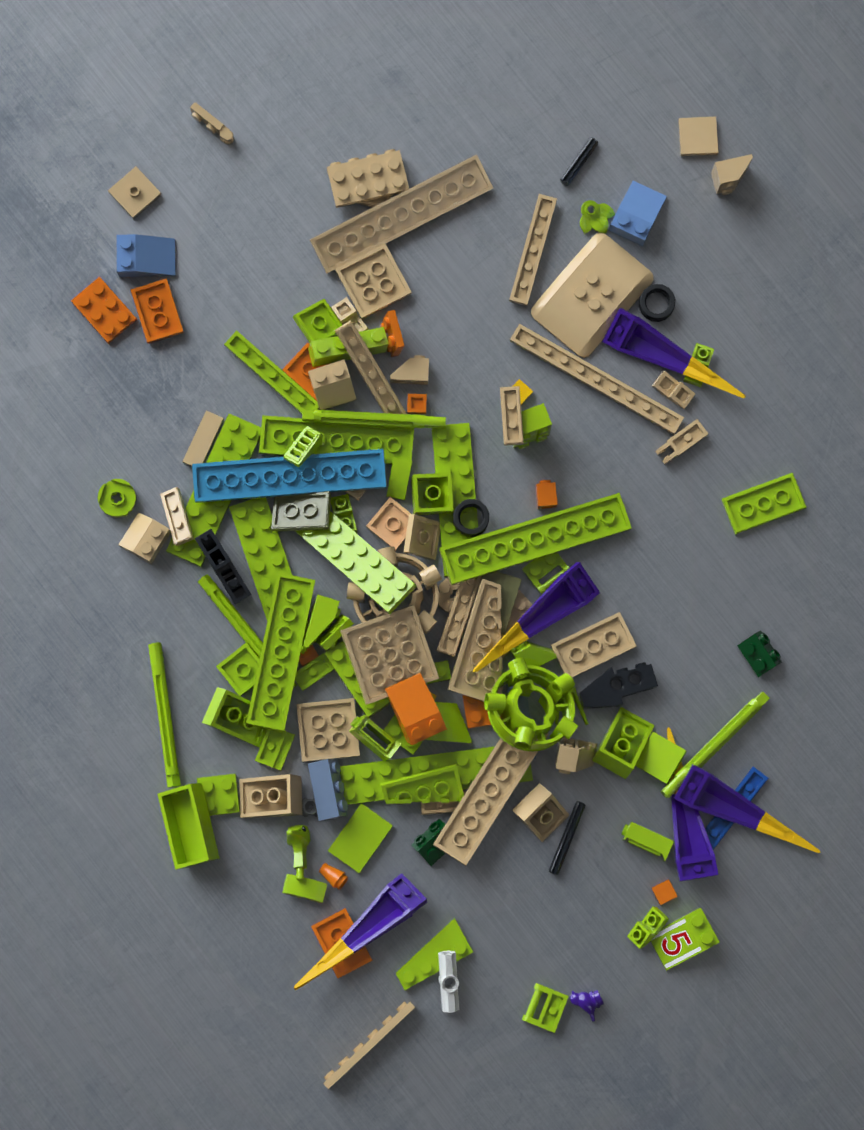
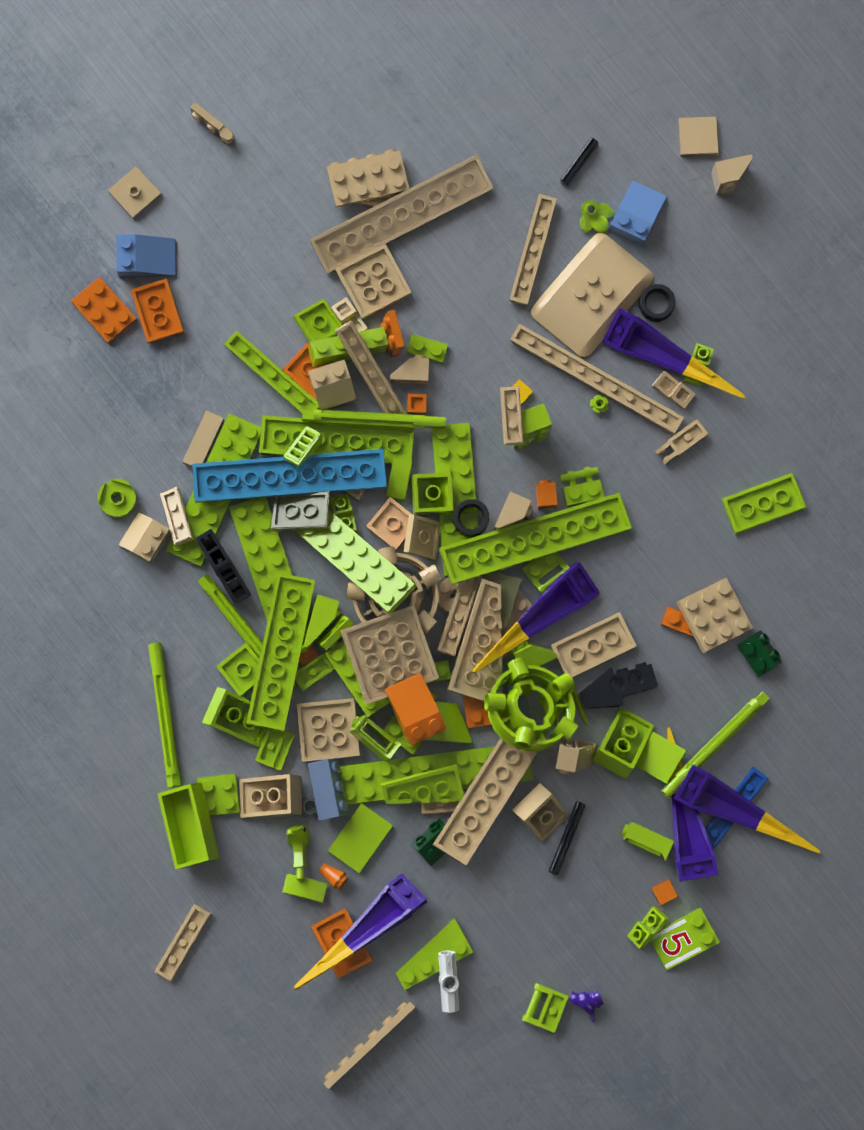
none -> tan tile [154,904,211,982]
none -> lime plate [407,334,448,364]
none -> tan slope [494,492,533,531]
none -> lime plate [560,467,604,507]
none -> lime plate [590,395,609,414]
none -> orange plate [661,606,695,638]
none -> tan plate [676,577,753,653]

